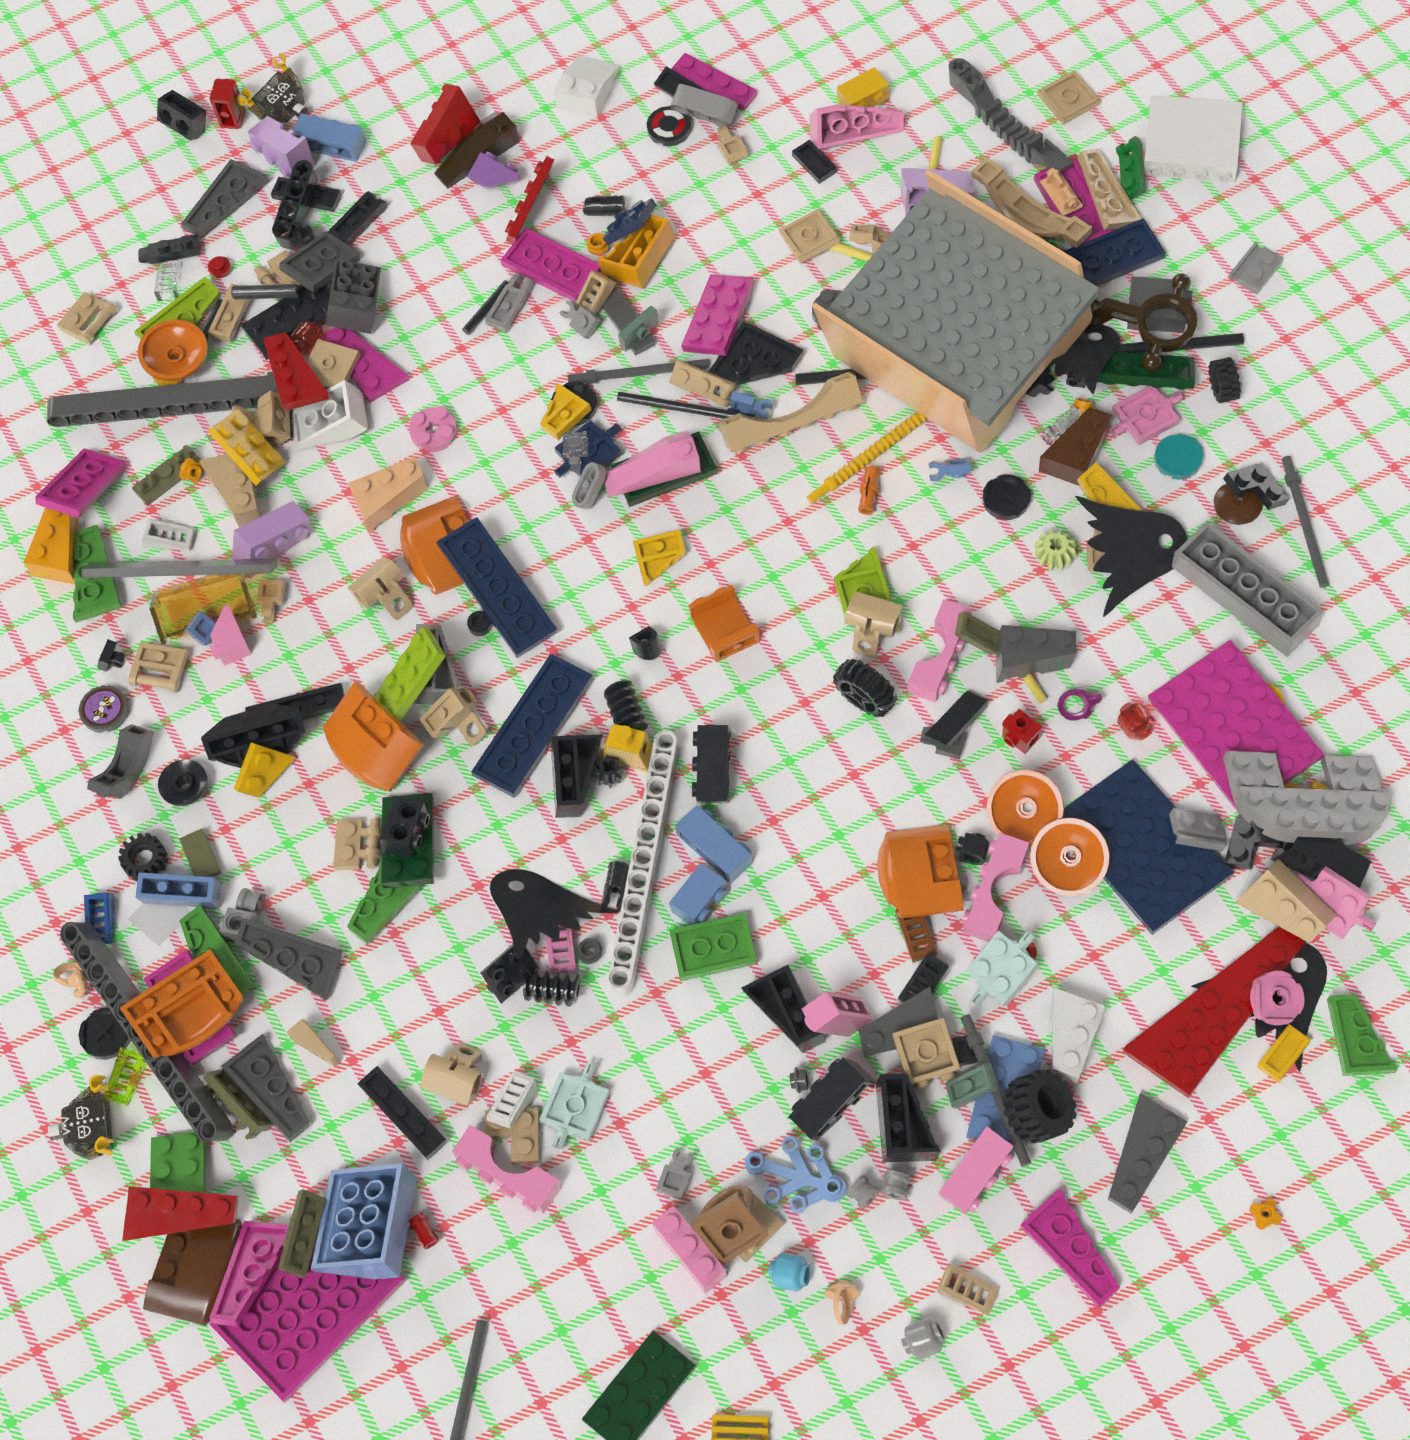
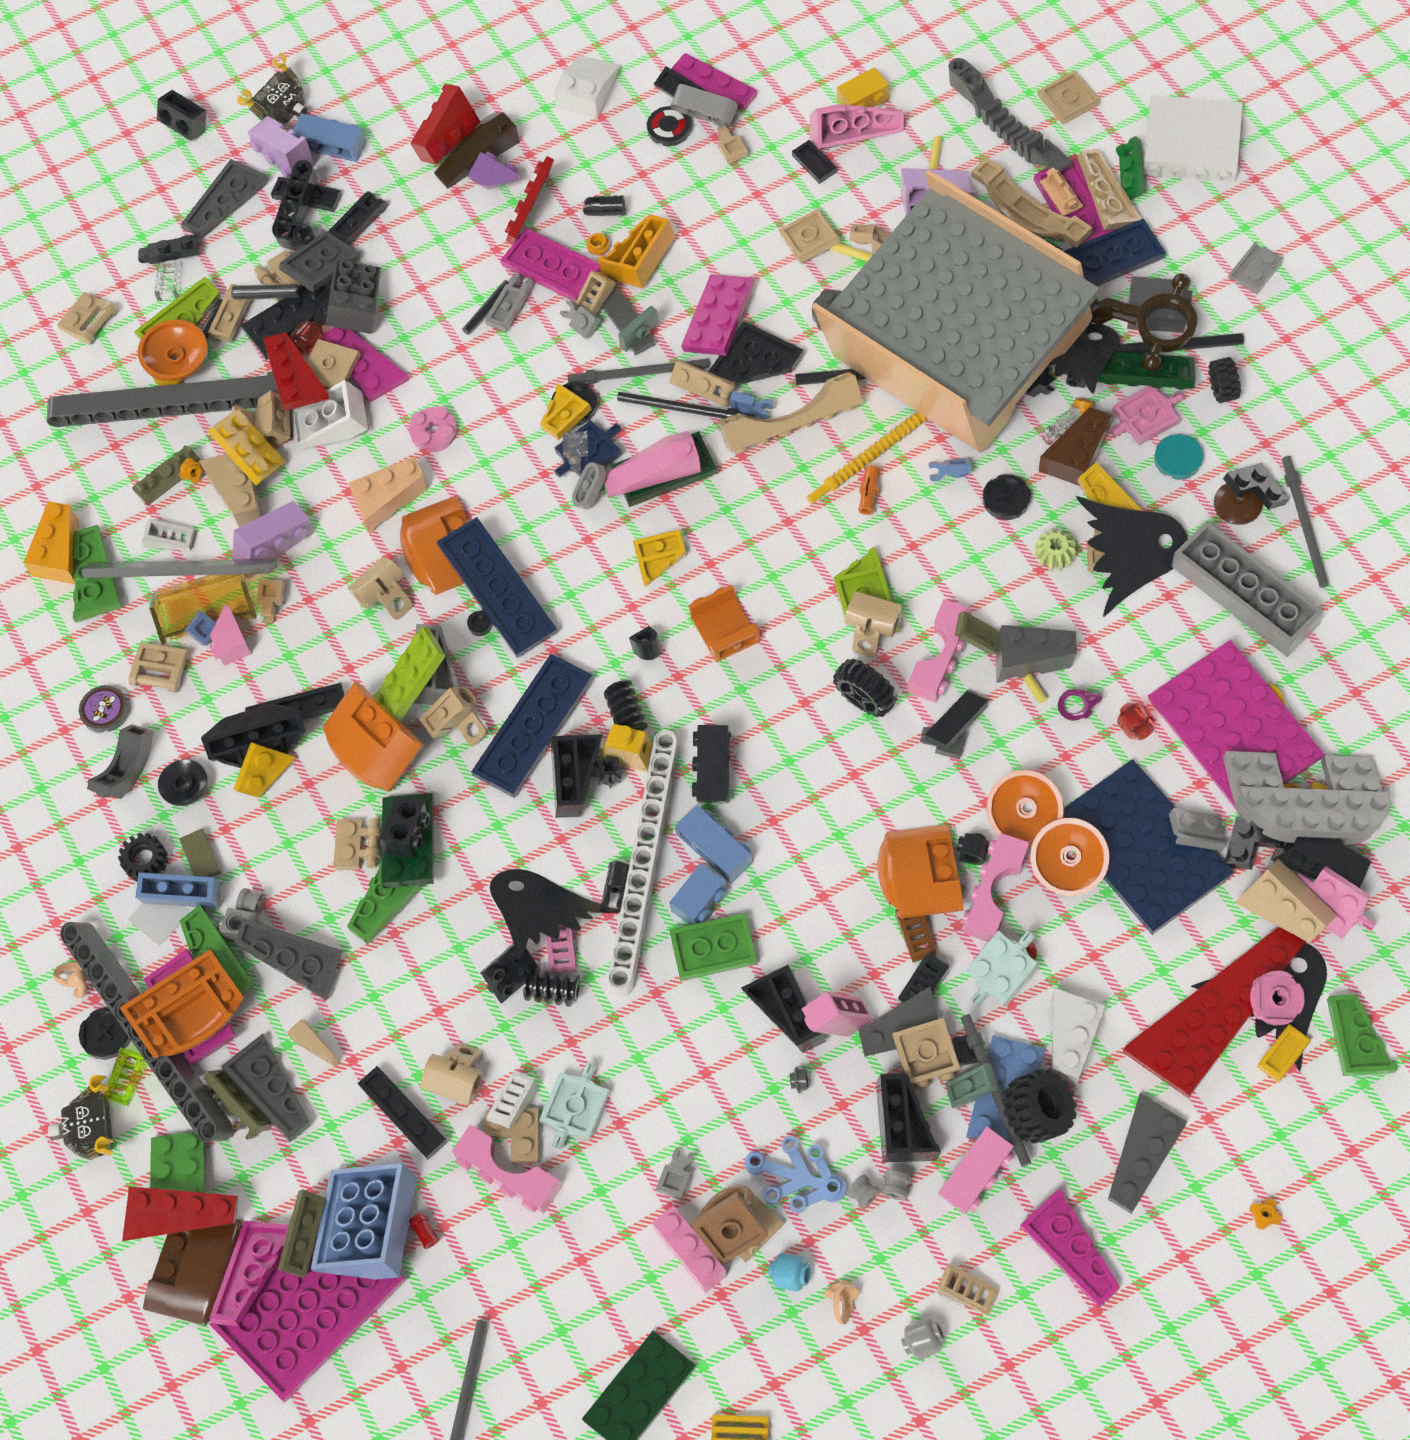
dark pink plate [35,448,126,518] -> none
blue slope [84,892,114,944] -> none
black tile [97,639,126,672] -> none
red plate [208,256,231,278] -> none
red brick [209,78,246,129] -> none
dark grey plate [577,938,603,964] -> none
dark blue plate [603,198,657,245] -> none
black wedge [788,1057,876,1141] -> none
red brick [1002,709,1043,755] -> none

